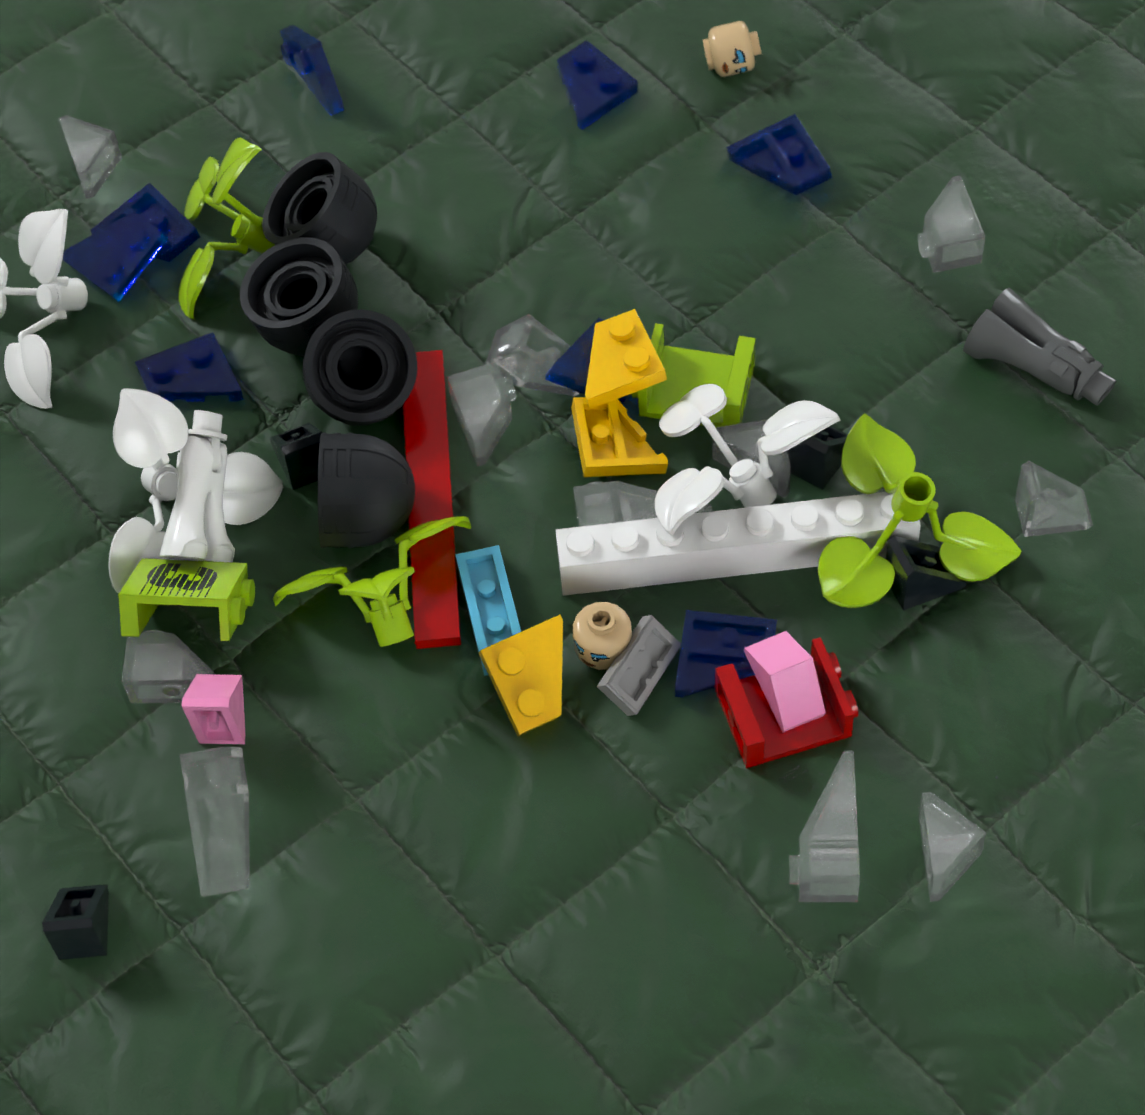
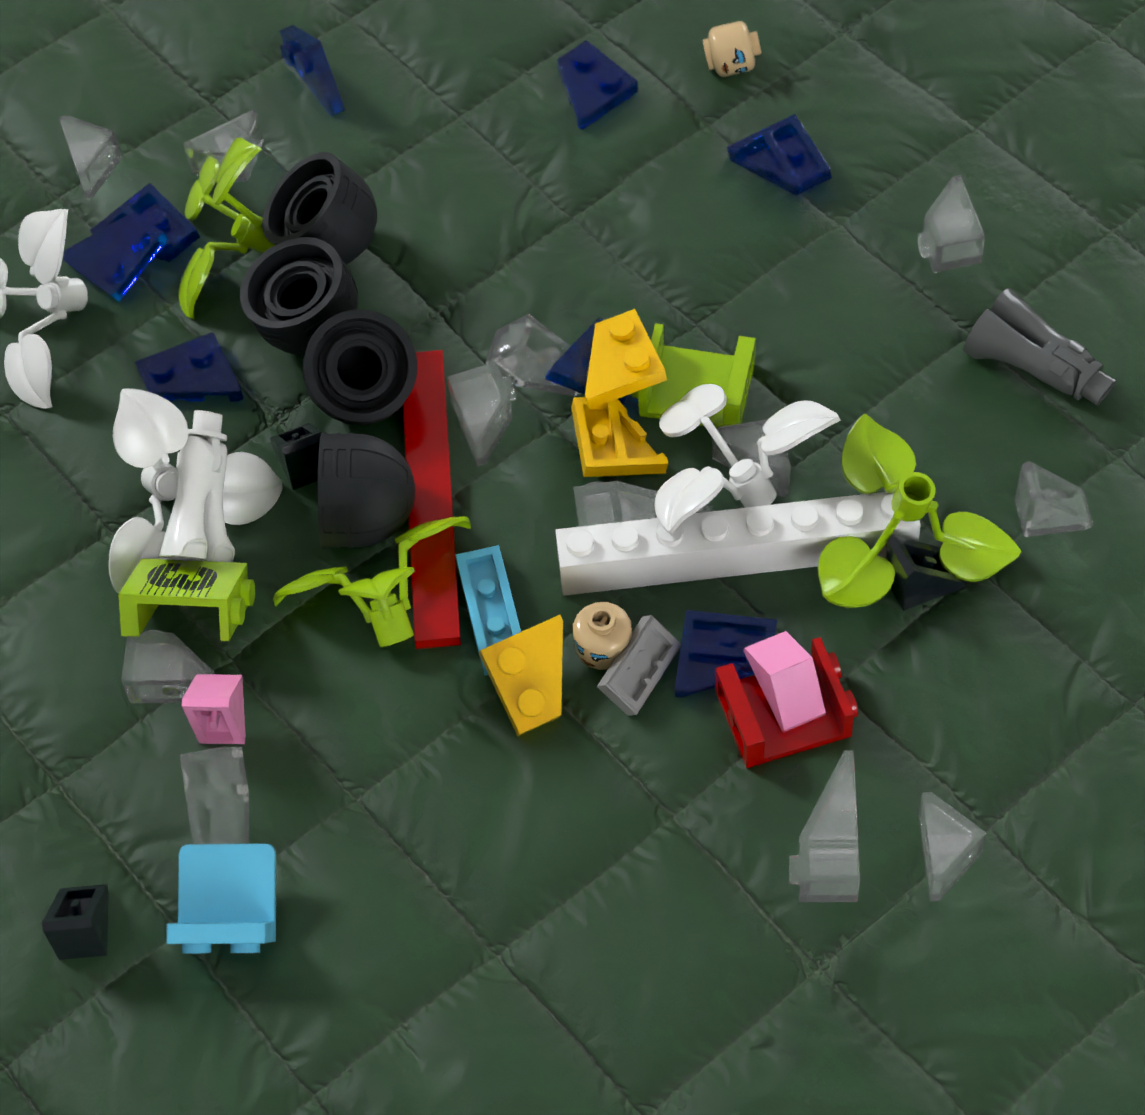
black slope [785,426,848,490] -> none
none -> medium azure bracket [167,844,276,953]
none -> clear slope [184,110,263,182]

